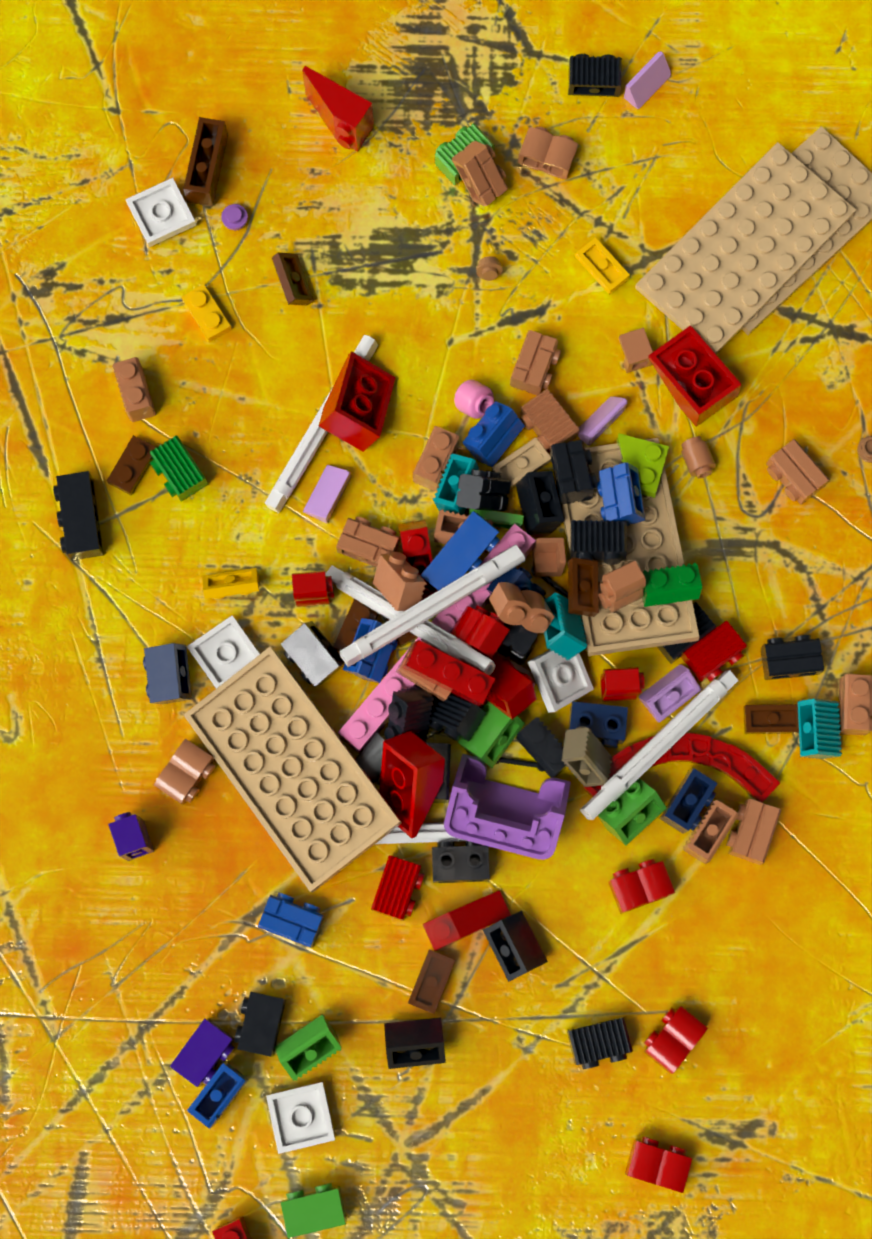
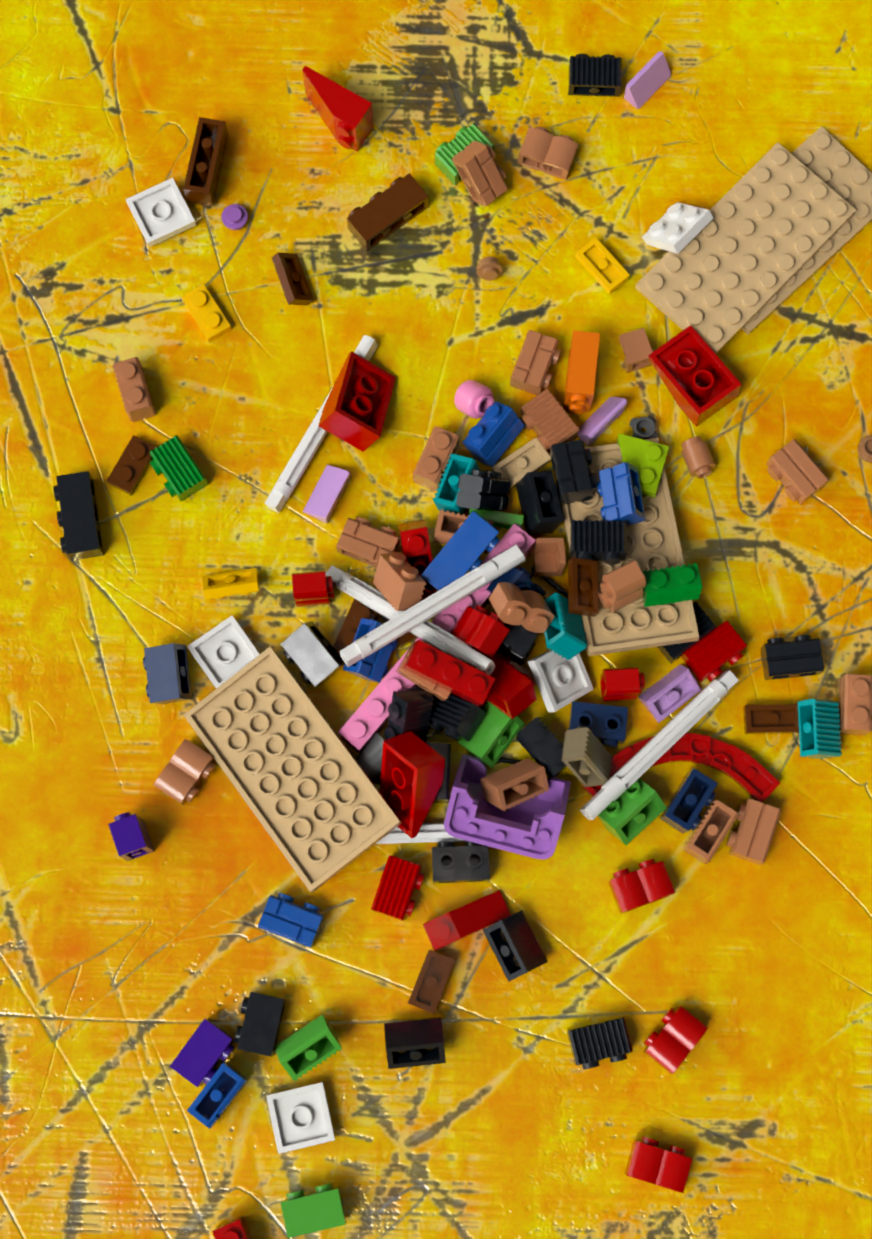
none -> reddish brown brick [347,173,429,252]
none -> nougat brick [481,758,549,811]
none -> orange window [563,330,600,414]
none -> dark grey plate [629,416,658,440]
none -> white plate [642,202,714,254]

